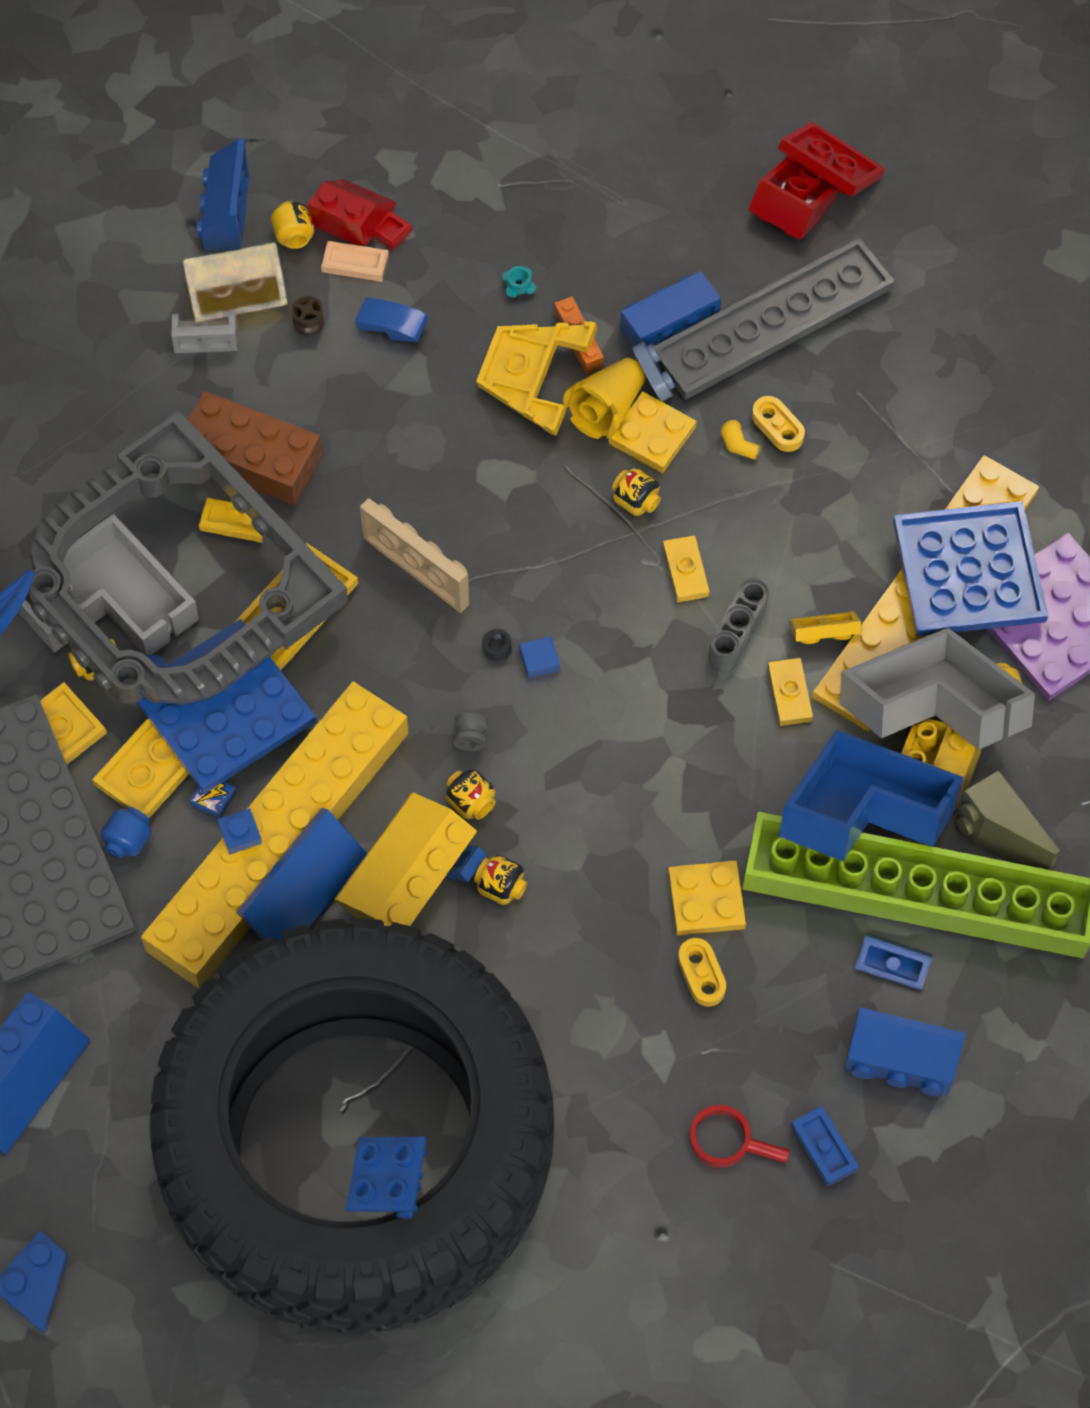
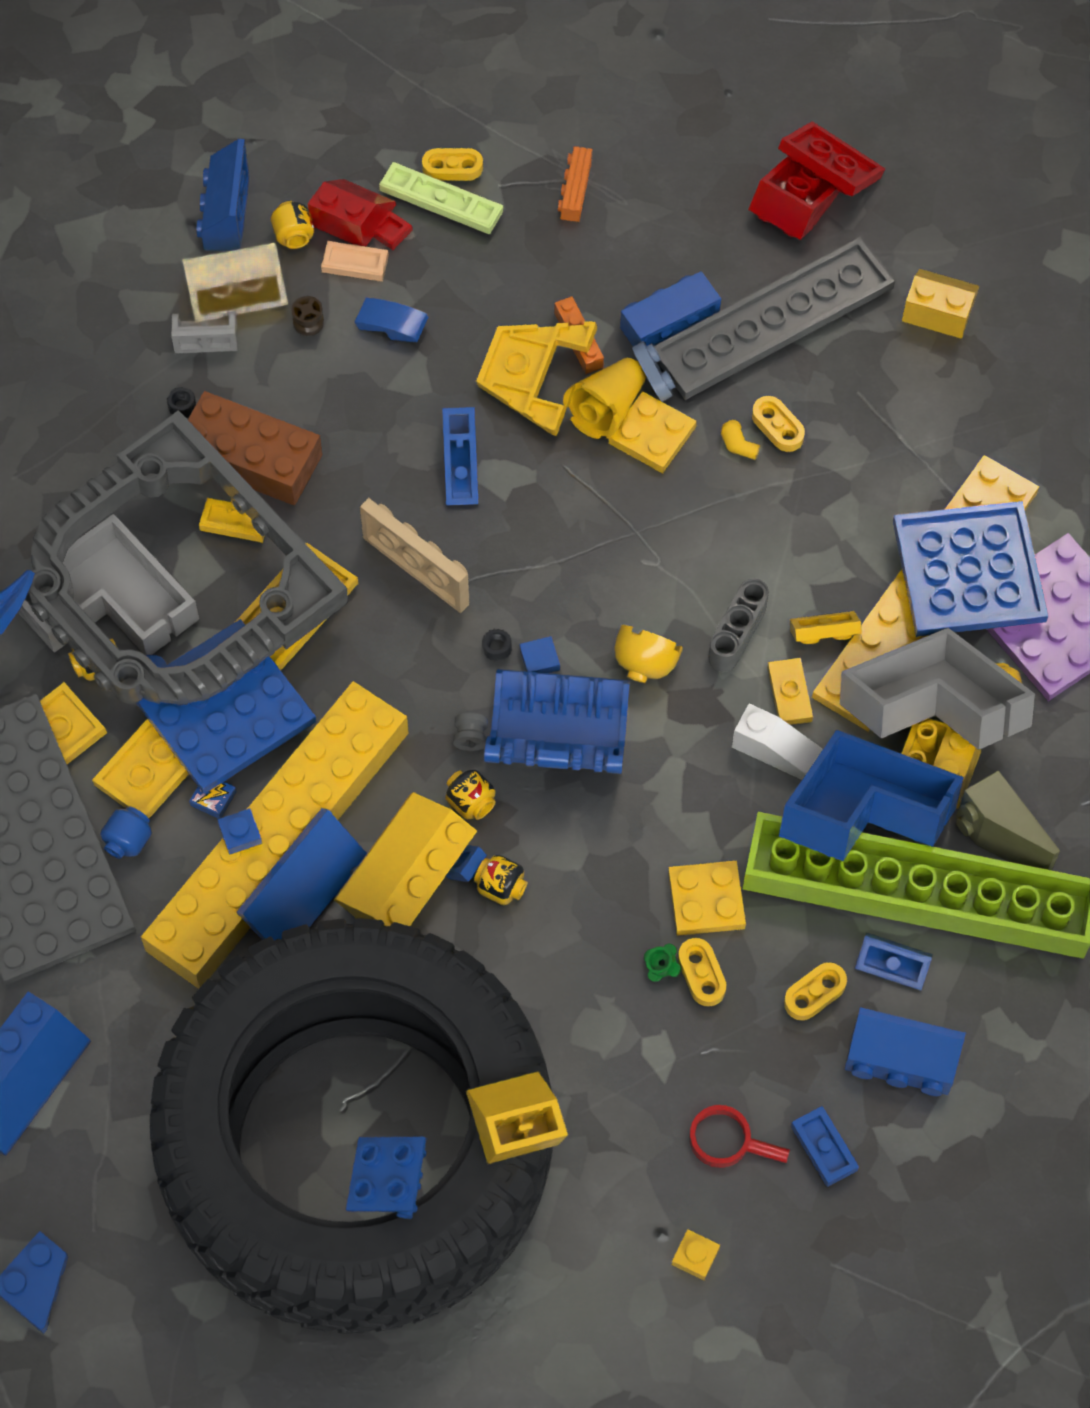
teal plate [502,266,536,298] -> none
yellow head [611,468,661,516] -> none
yellow plate [663,535,710,603] -> none
none -> black axle [167,387,196,418]
none -> yellowish green plate [379,162,503,235]
none -> yellow plate [422,148,483,181]
none -> blue slope [442,407,478,506]
none -> yellow slope [466,1072,568,1164]
none -> blue hinge [484,669,630,774]
none -> orange piece [558,146,592,222]
none -> yellow cylinder [614,625,683,684]
none -> green plate [644,943,681,982]
none -> yellow plate [671,1229,720,1280]
none -> white slope [732,703,823,780]
none -> yellow plate [784,963,847,1020]
none -> yellow slope [902,269,979,339]

